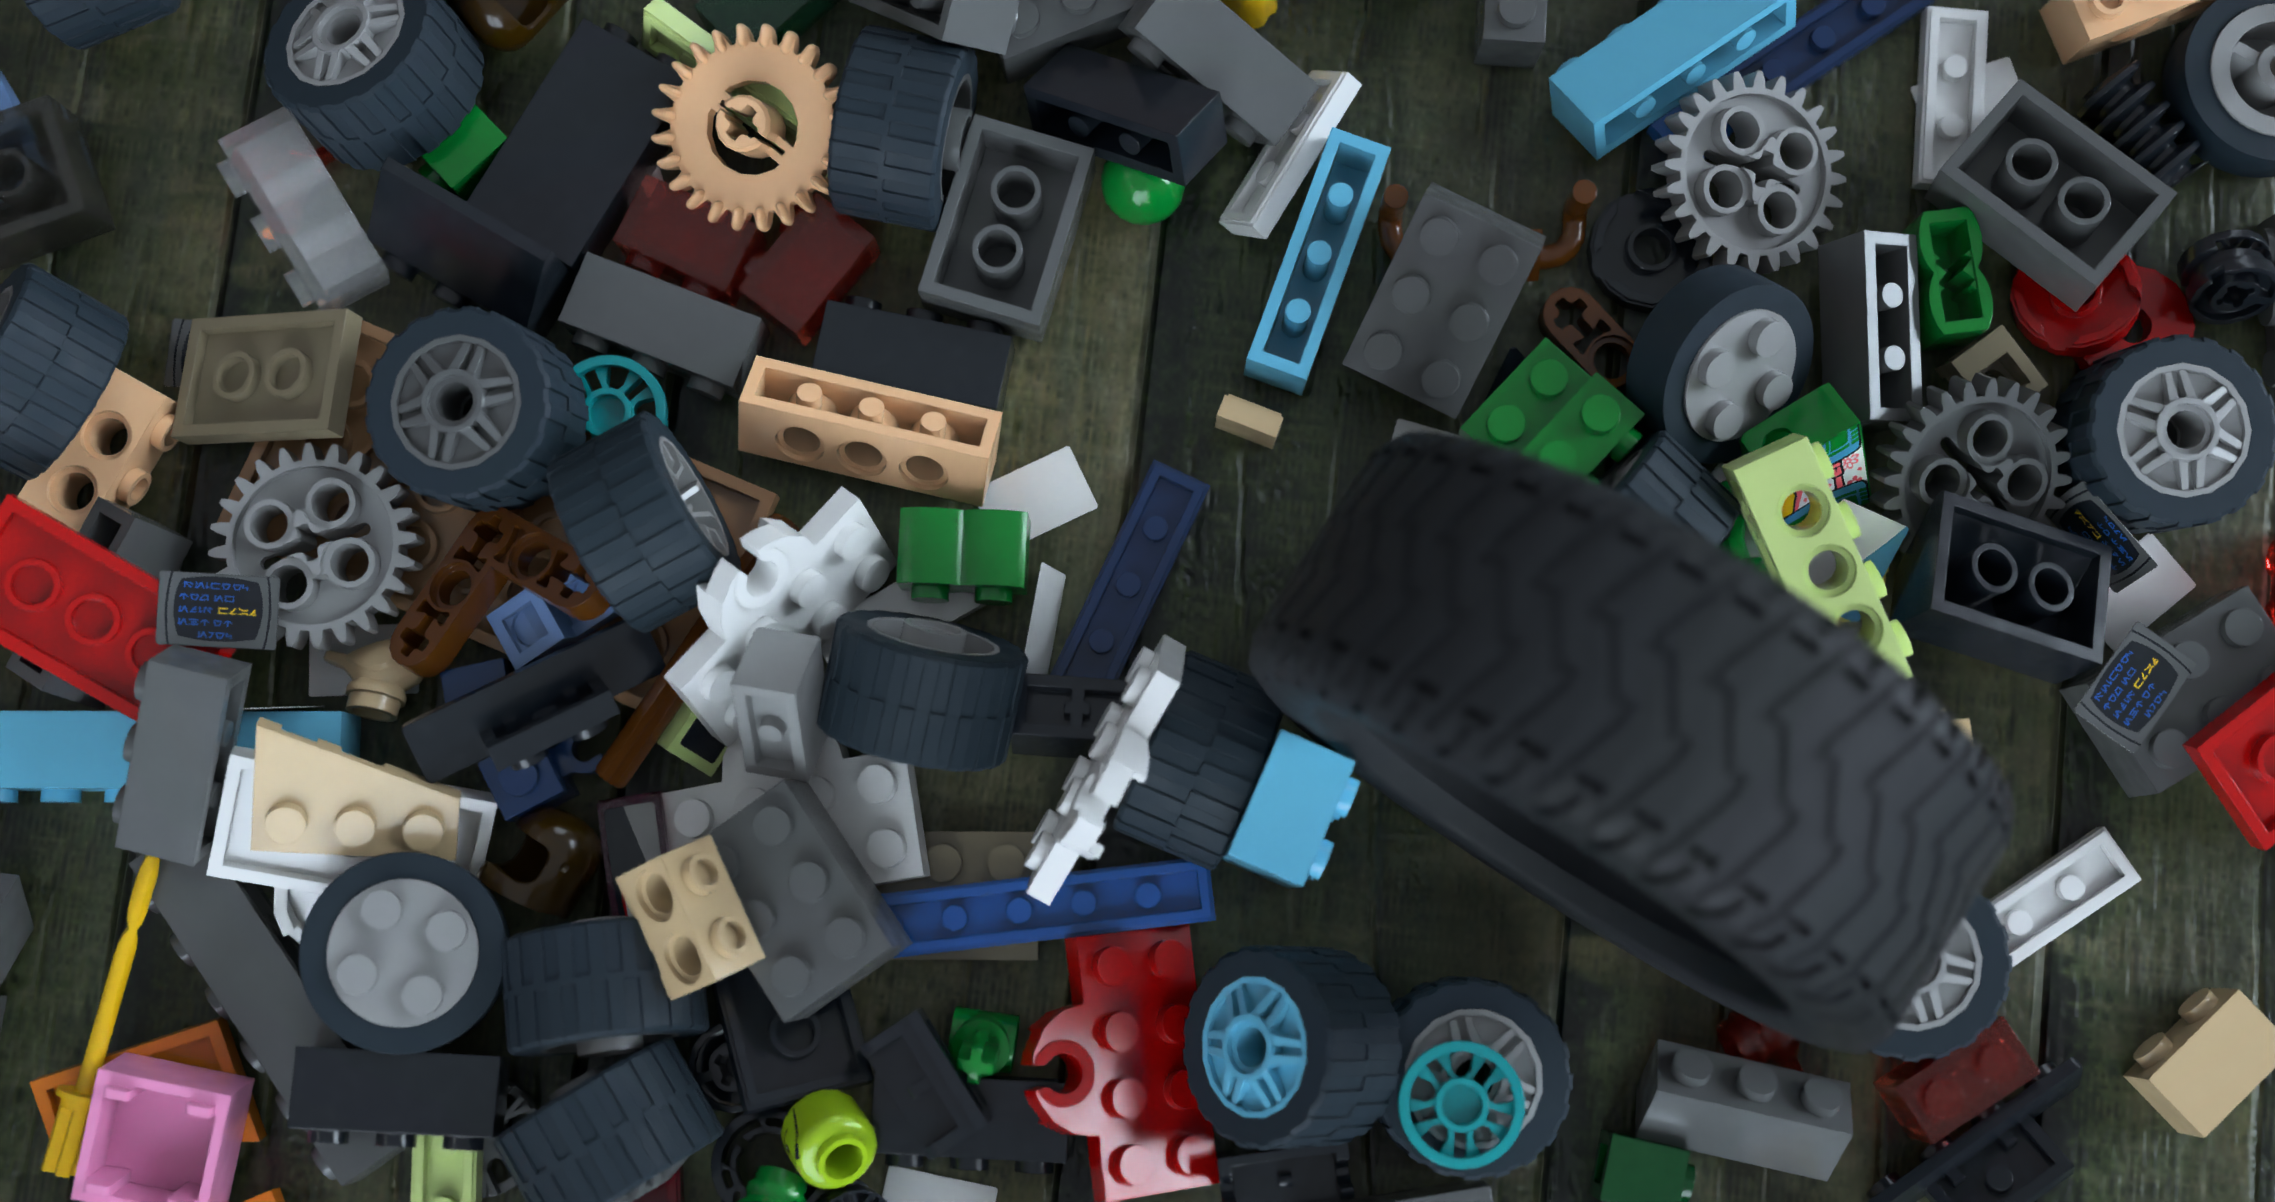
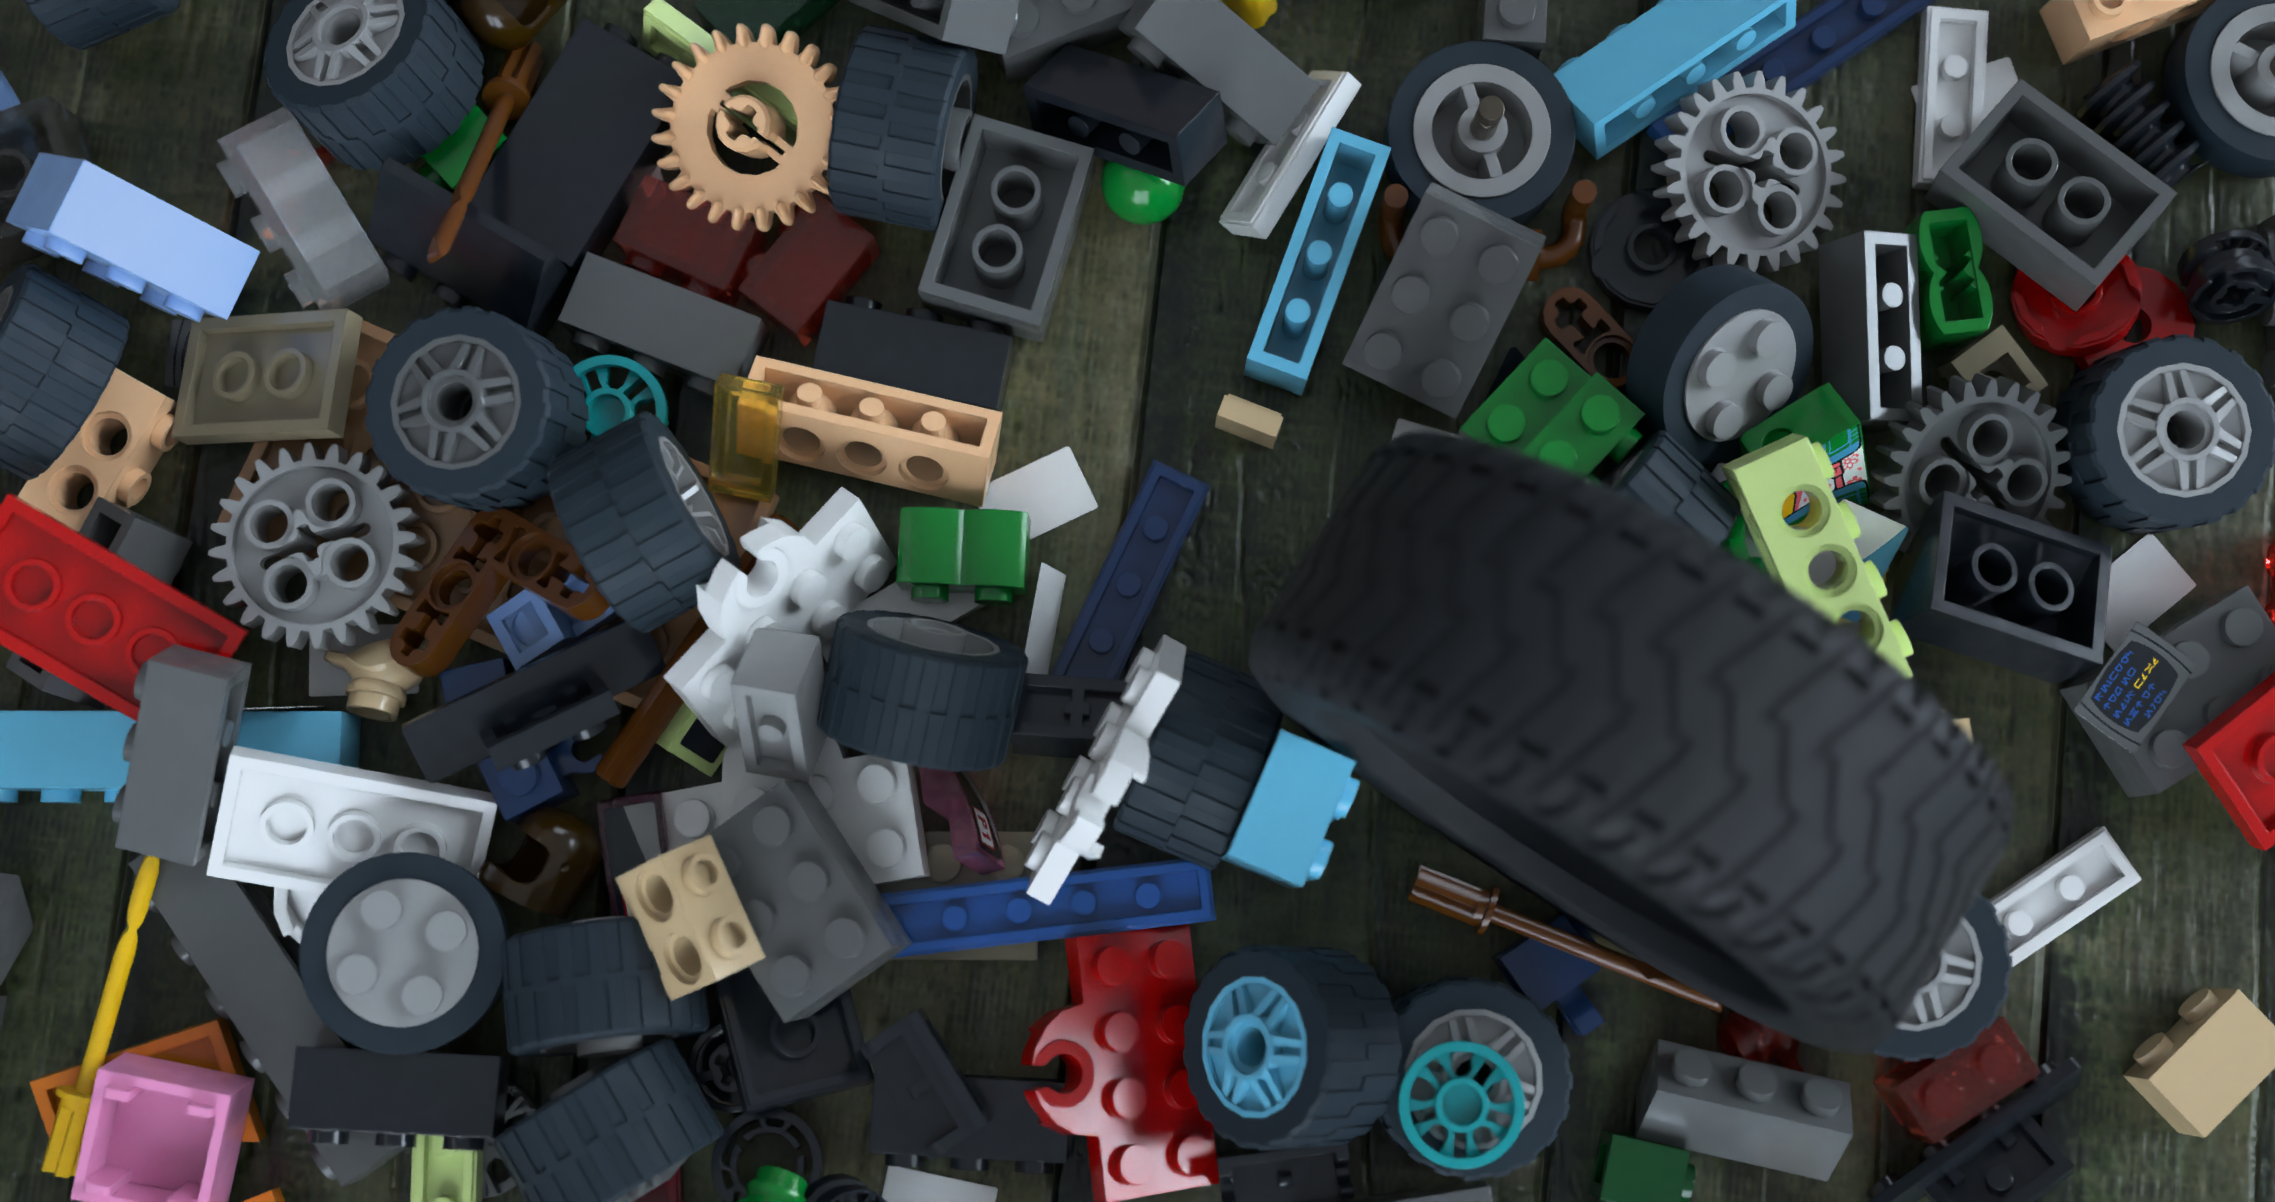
sticker [156,571,280,650] -> none
tan wing [251,717,461,861] -> none
lime head [781,1089,877,1189] -> none
green axle [948,1006,1020,1085] -> none
sticker [2045,481,2158,593] -> none
none -> light blue brick [5,152,260,323]
none -> reddish brown piece [427,41,545,263]
none -> clear yellow tile [708,373,784,503]
none -> clear pink slope [920,767,1005,875]
none -> wheel [1383,41,1576,225]
none -> reddish brown piece [1408,865,1723,1012]
none -> dark blue brick [1491,915,1604,1036]

